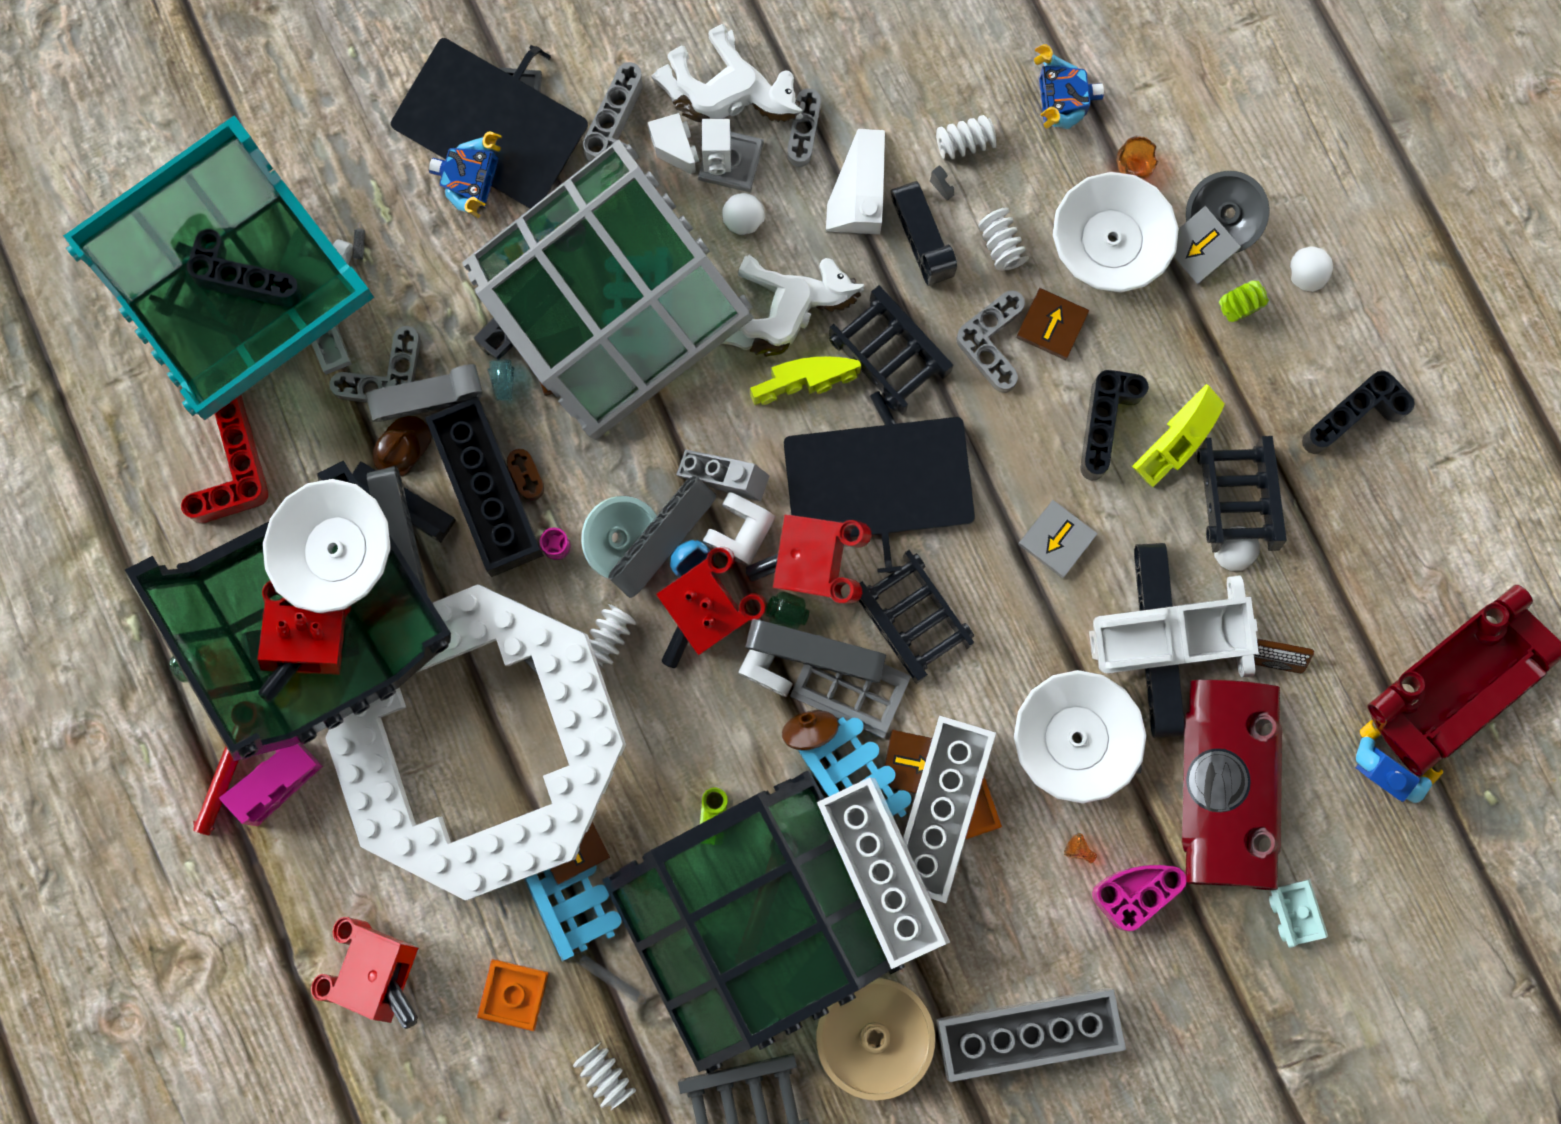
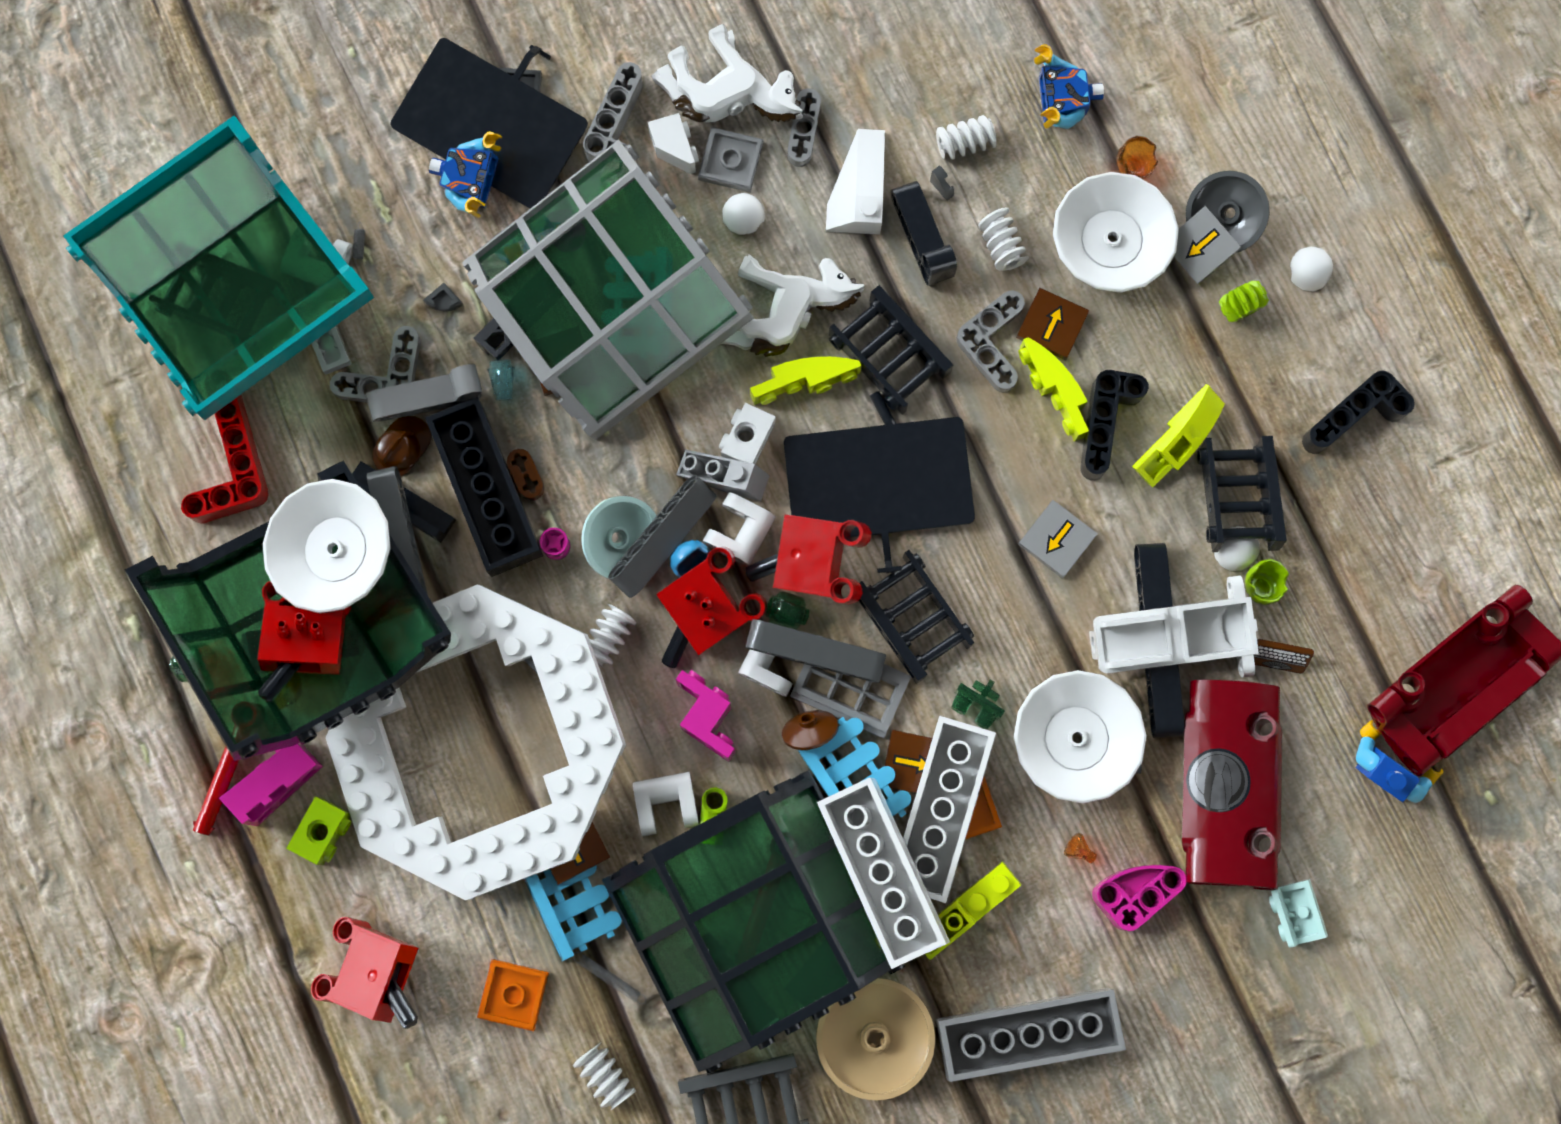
black beam [187,228,302,307] -> none
white brick [702,119,731,175] -> none
none -> lime brick [286,796,351,865]
none -> dark grey tile [423,283,463,312]
none -> white connector [633,772,699,837]
none -> dark pink bracket [676,670,736,762]
none -> white brick [719,403,776,464]
none -> neon yellow slope [925,861,1022,960]
none -> clear green hips [951,679,1005,730]
none -> neon yellow slope [1018,337,1089,442]
none -> lime hair [1245,559,1289,605]

